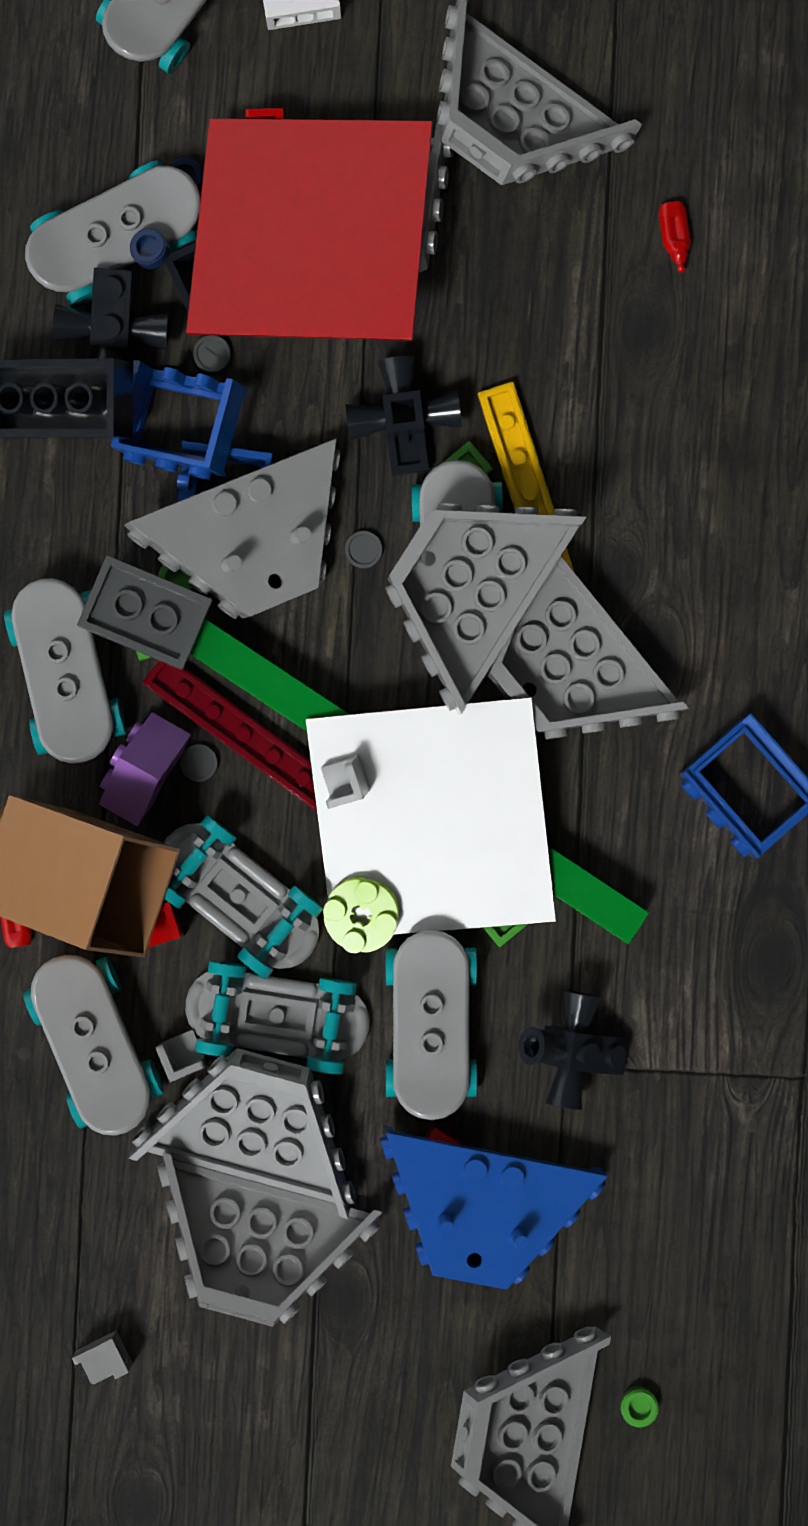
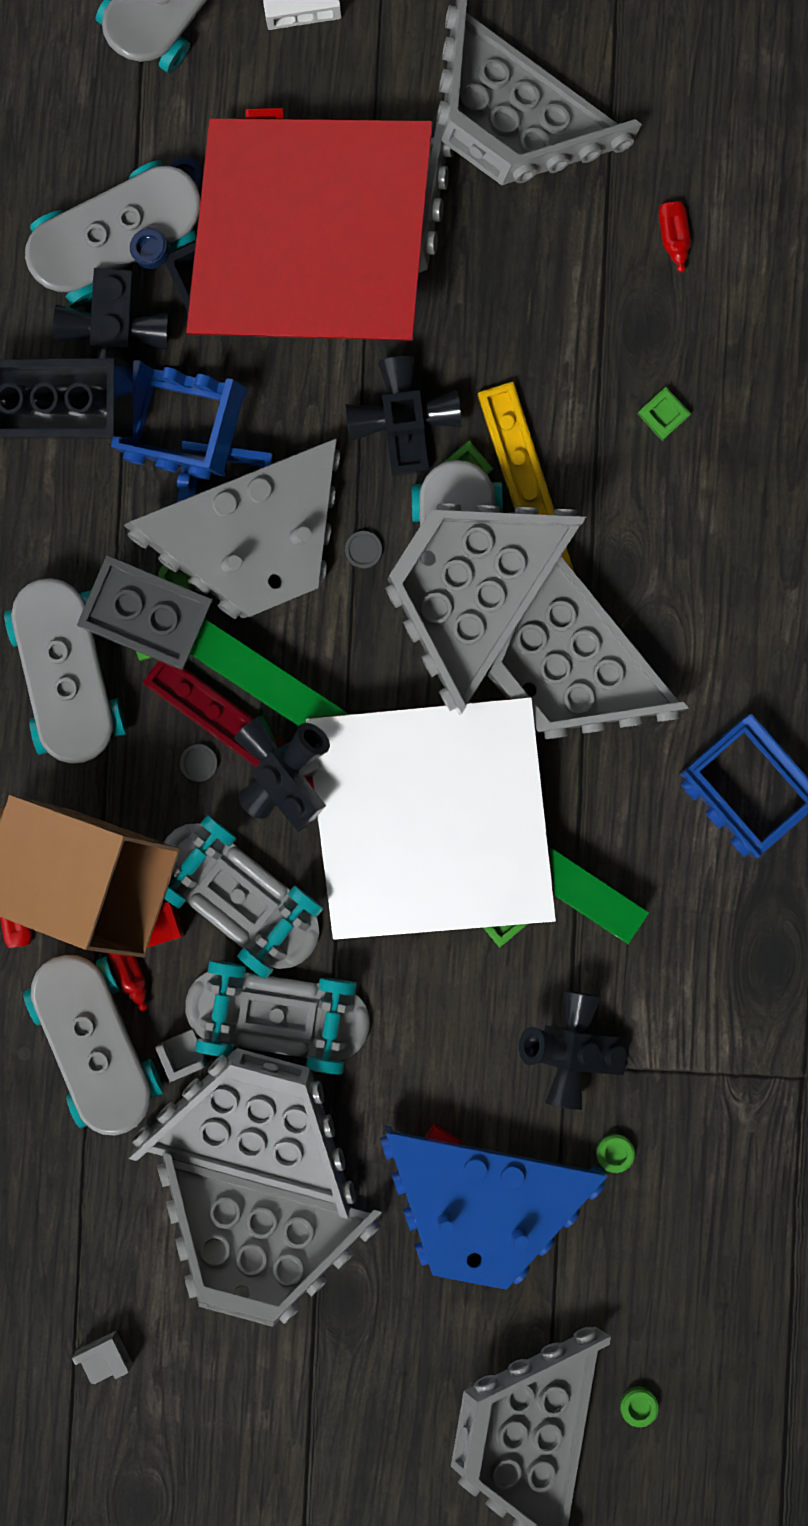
medium lavender brick [99,712,191,827] -> none
dark grey piece [193,335,231,373] -> none
light grey panel [321,755,370,809] -> none
plate [323,876,400,954] -> none
light grey piece [386,930,477,1120] -> none
none -> red piece [107,953,147,1011]
none -> black brick [234,716,330,832]
none -> bright green tile [596,1134,635,1173]
none -> bright green tile [637,387,691,441]

